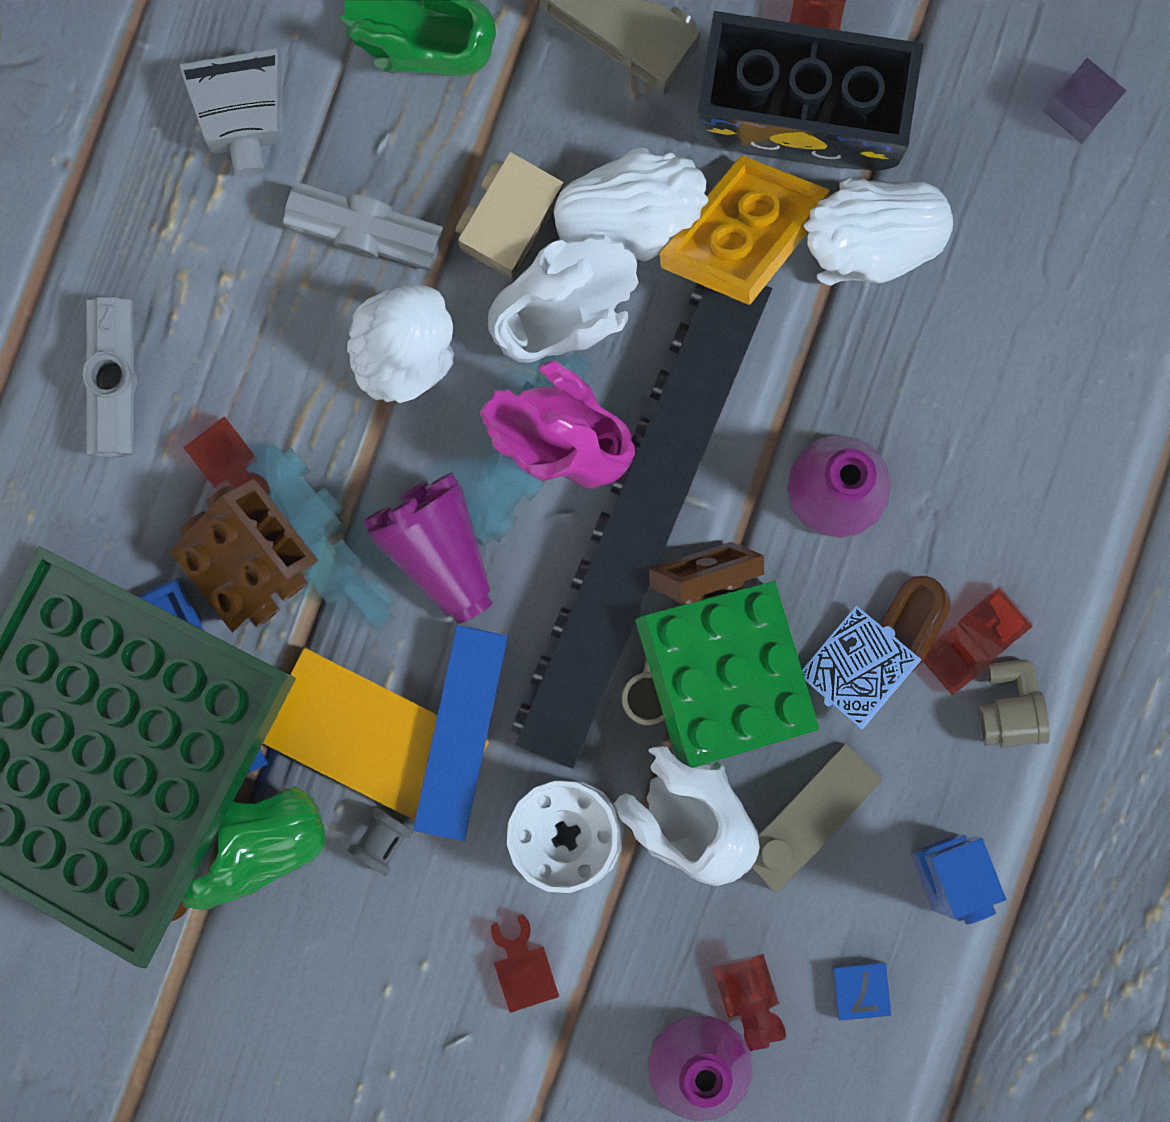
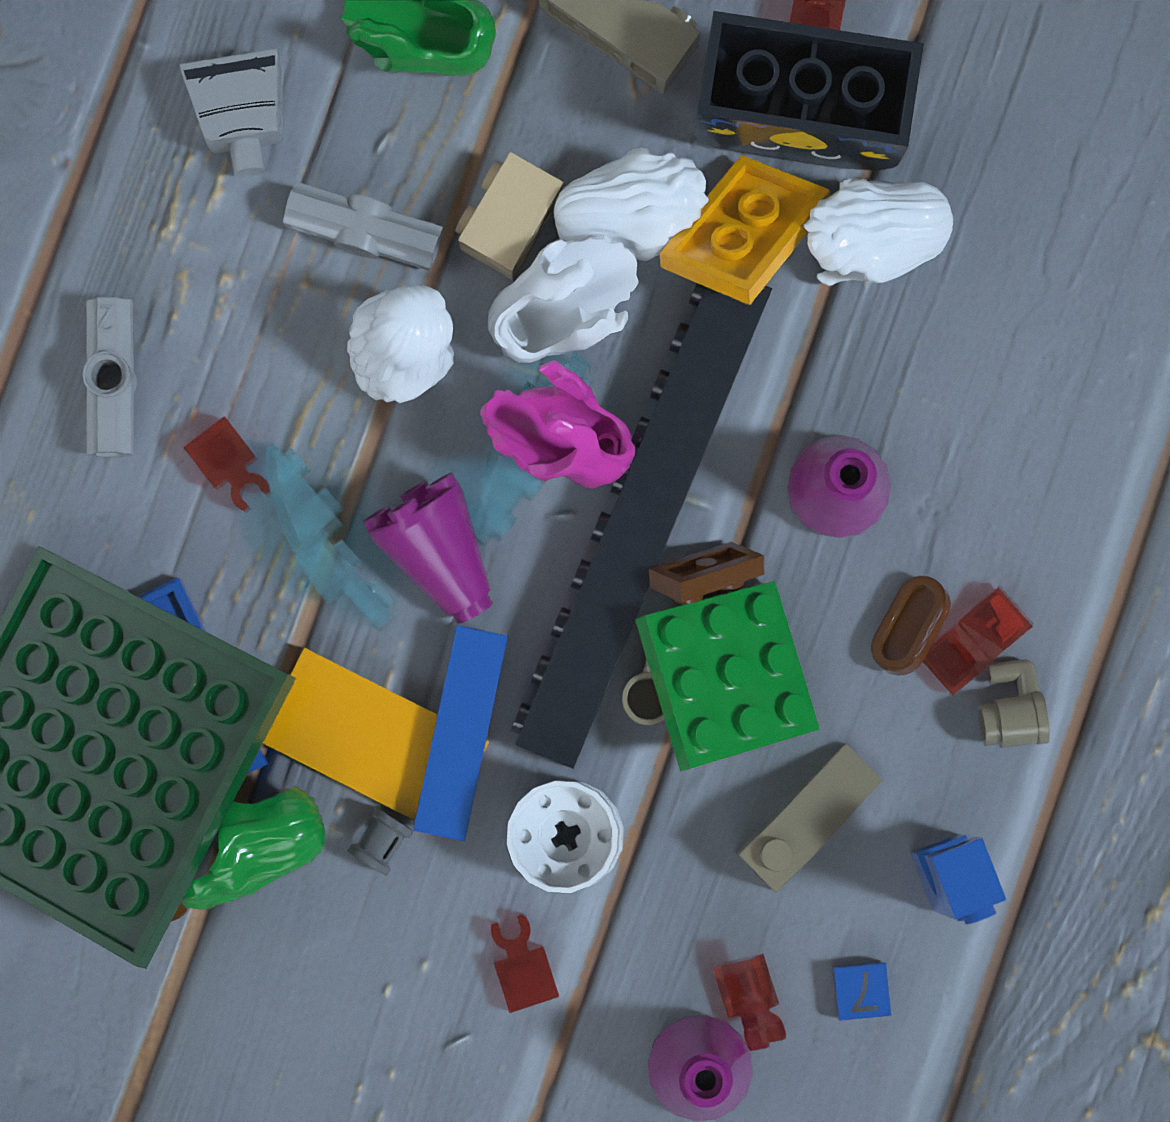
reddish brown brick [169,479,319,633] -> none
white hair [613,746,760,886] -> none
light blue piece [802,605,921,730] -> none
clear purple brick [1043,58,1127,144] -> none

